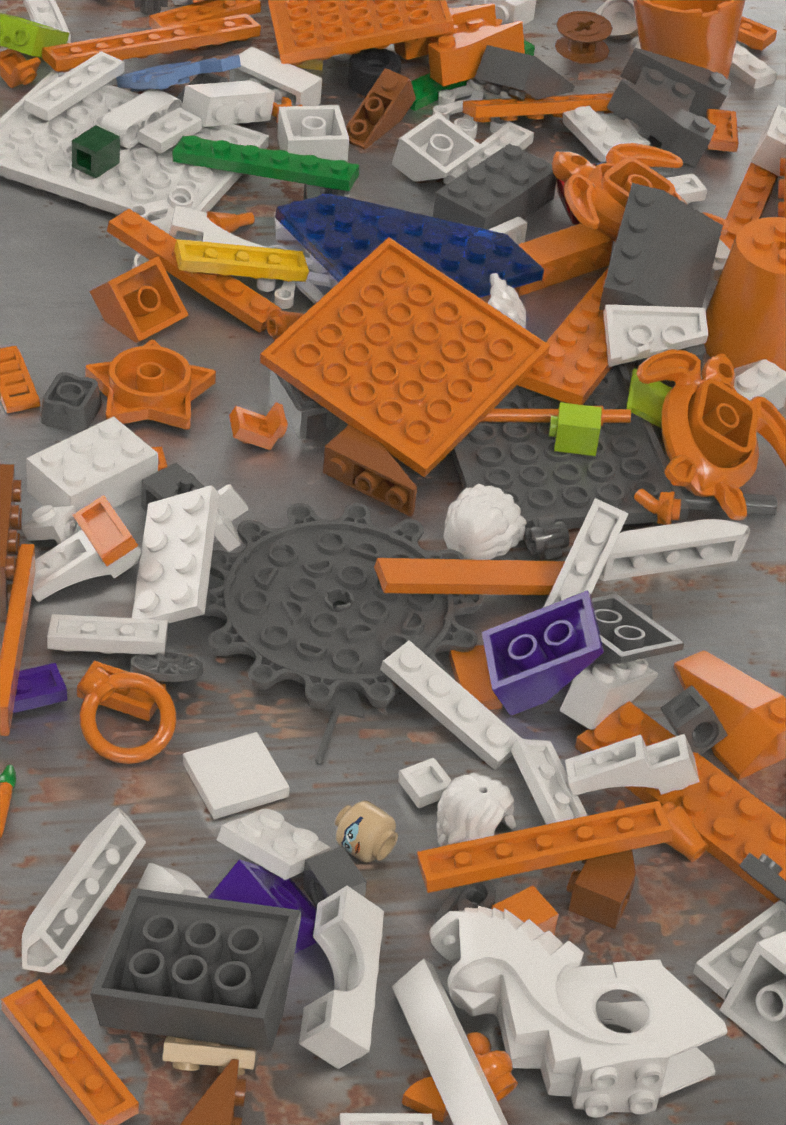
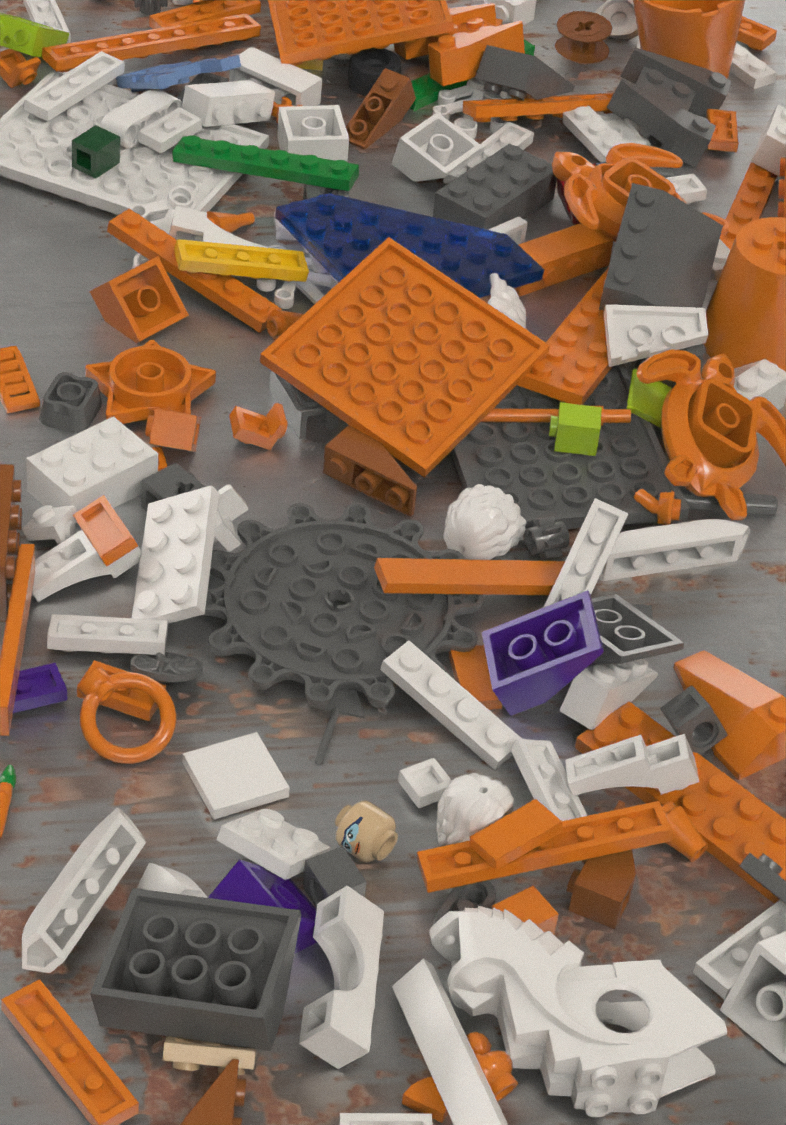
none -> orange brick [145,408,202,452]
none -> orange tile [470,799,563,871]

